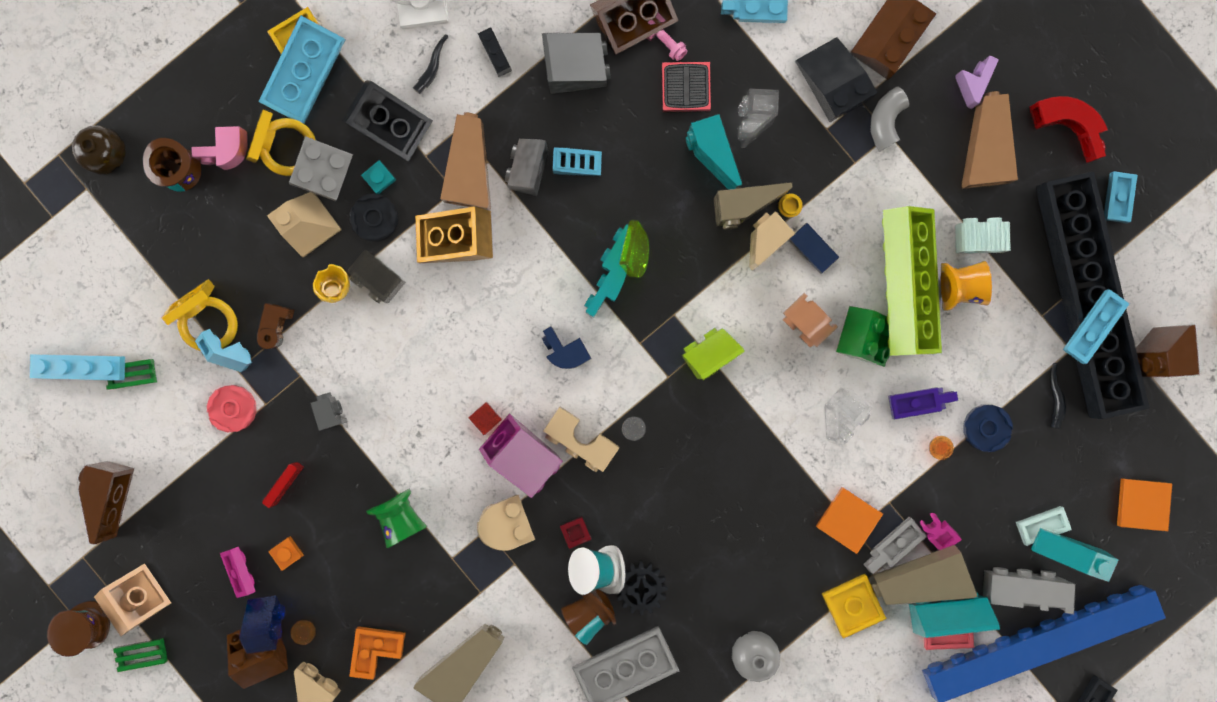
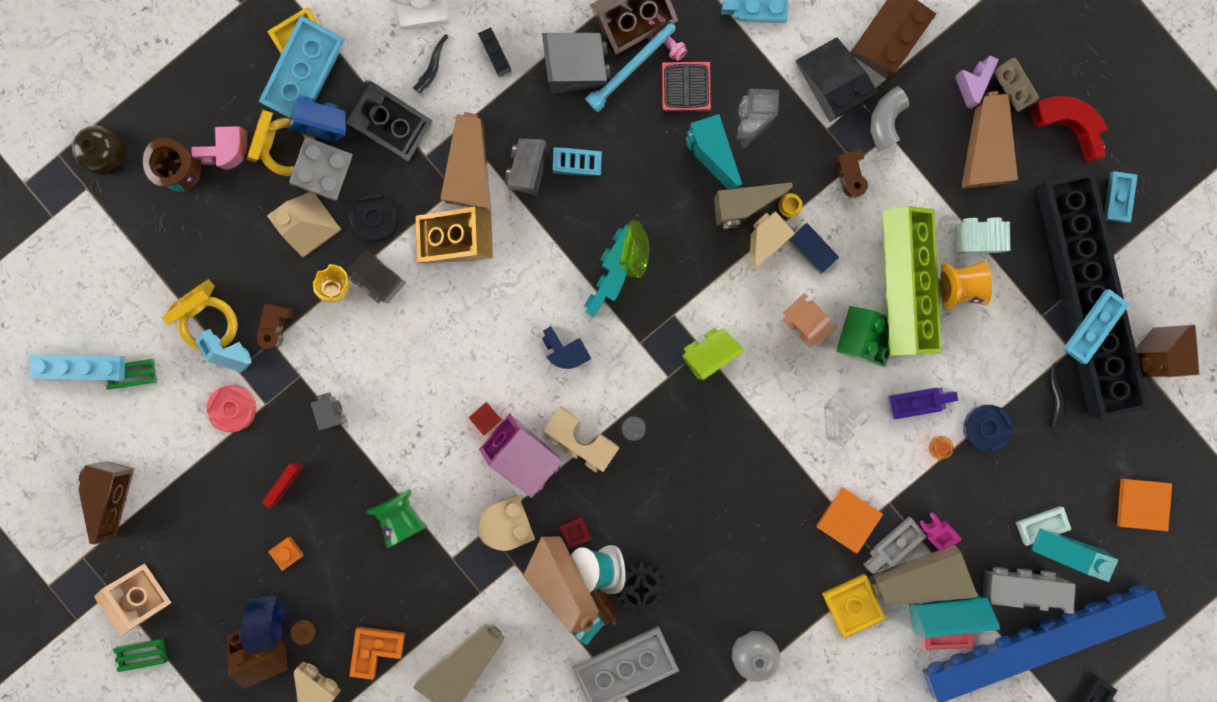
reddish brown hat [47,601,110,657] -> none
dark pink plate [220,547,256,598] -> none
teal plate [361,160,396,194] -> none
none -> blue slope [287,96,346,143]
none -> medium nougat slope [523,536,599,633]
none -> medium azure piece [585,23,676,113]
none -> reddish brown leg [834,149,868,198]
none -> dark tan bracket [993,58,1039,112]

